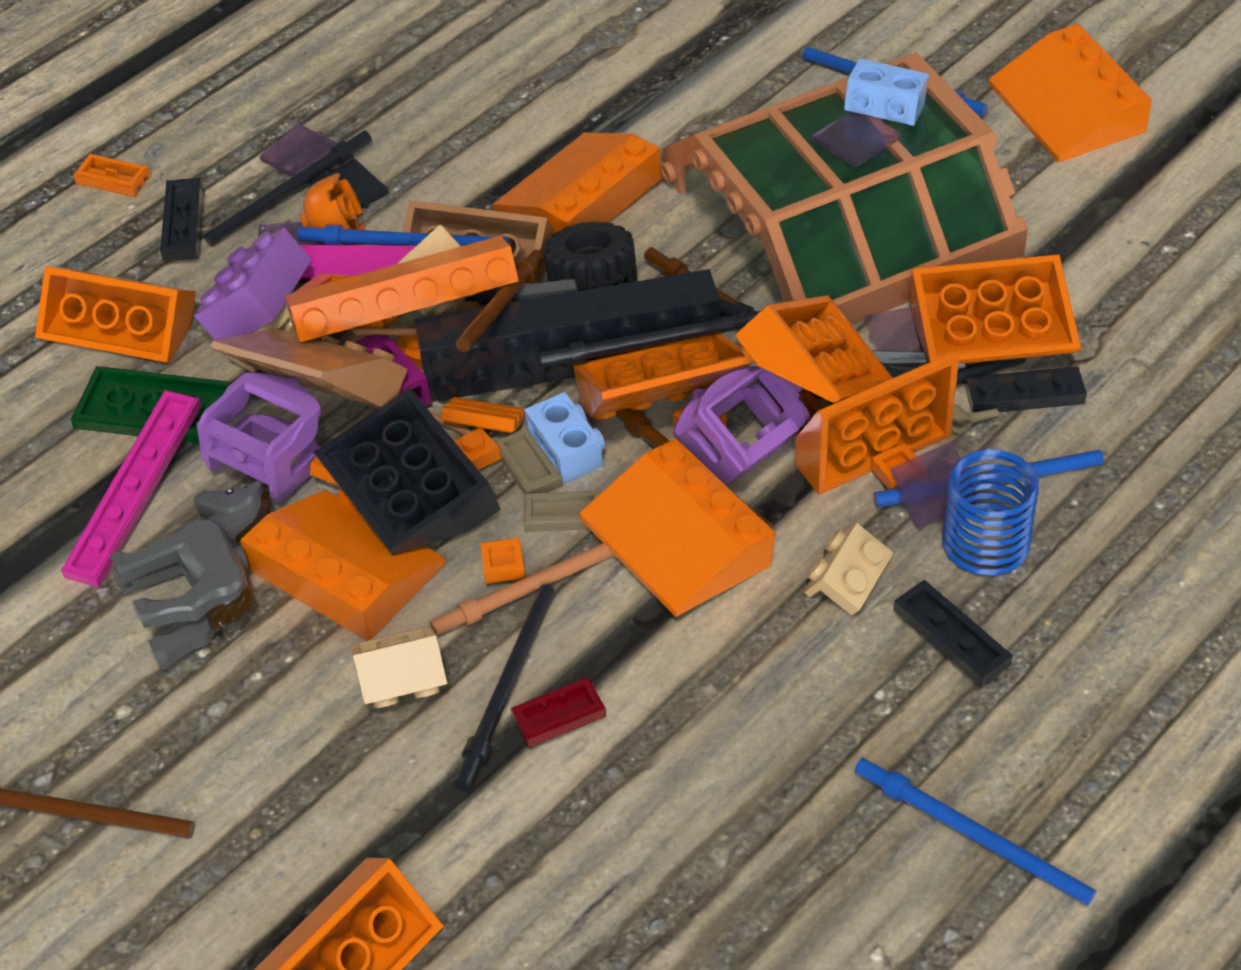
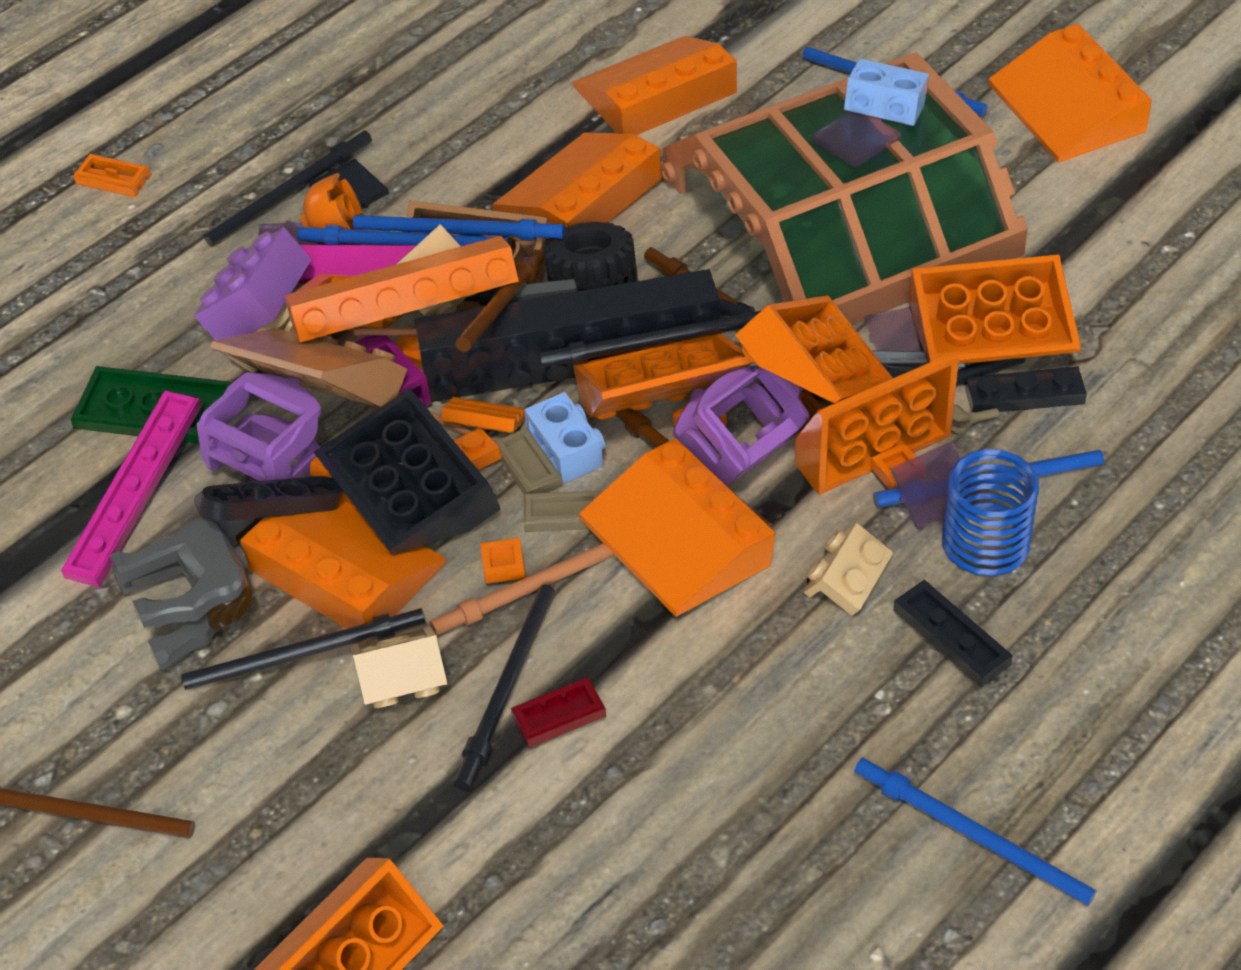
orange slope [35,266,196,363] -> none
black plate [160,178,203,261] -> none
clear purple piece [260,124,337,177] -> none
none -> black bar [181,608,426,690]
none -> black beam [199,476,343,521]
none -> blue bar [353,215,565,241]
none -> orange slope [573,36,737,135]

